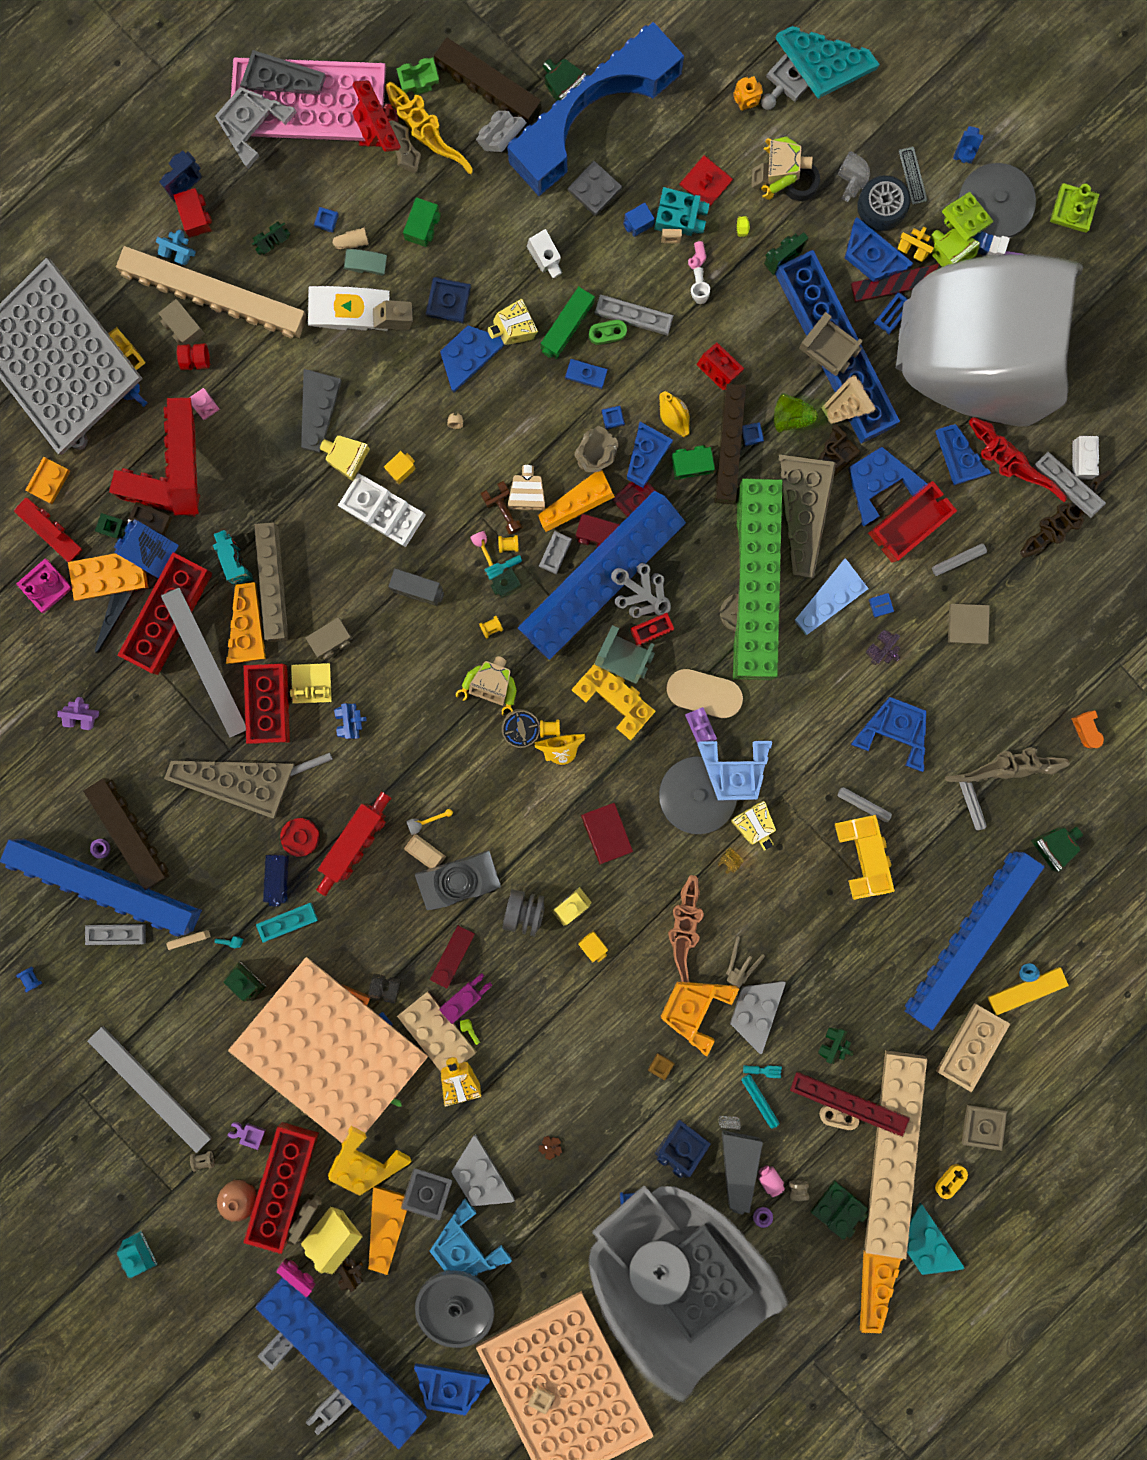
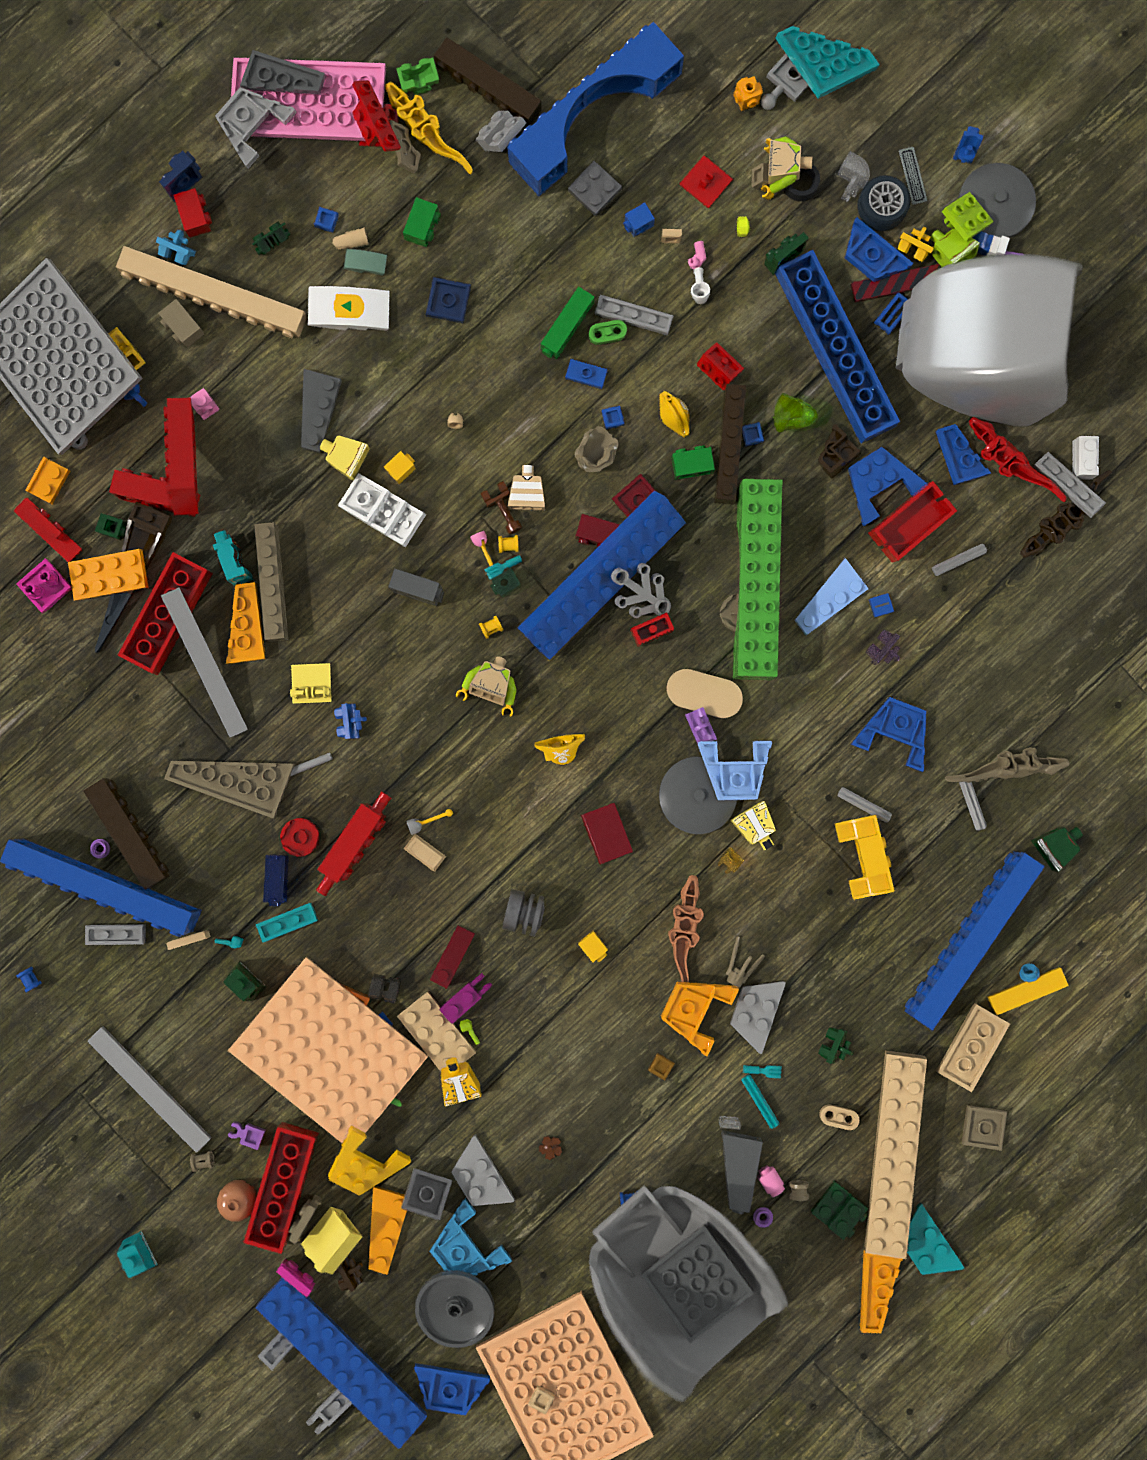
medium lavender hips [58,697,99,730] -> none
blue panel [114,519,179,578] -> none
red wheel [177,343,210,370] -> none
red brick [244,664,290,744] -> none
dark tan brick [305,617,353,660] -> none
dark tan torso [373,300,413,330] -> none
dark grey slope [415,850,501,910] -> none
blue wing [440,325,506,392] -> none
light yellow torso [488,299,538,345] -> none
tile [501,709,540,748] -> none
white torso [527,229,563,279] -> none
light orange wing [538,470,615,532] -> none
light grey plate [539,531,572,575] -> none
yellow bush [540,720,560,738] -> none
dark green torso [543,59,587,101] -> none
light yellow torso [551,887,592,926] -> none
yellow bracket [571,663,655,741] -> none
sand green panel [594,625,655,684] -> none
blue wing [627,422,673,488] -> none
light grey piece [630,1241,690,1305] -> none
teal hips [654,187,710,236] -> none
dark blue plate [654,1120,711,1178] -> none
dark tan wing [779,455,836,578] -> none
dark red tile [790,1072,910,1137] -> none
dark tan panel [799,312,863,376] -> none
tan wing [821,375,875,424] -> none
yellow beam [935,1164,968,1199] -> none
dark tan tile [948,604,990,645] -> none
lime plate [1050,183,1100,233] -> none
orange leg [1071,710,1104,748] -> none

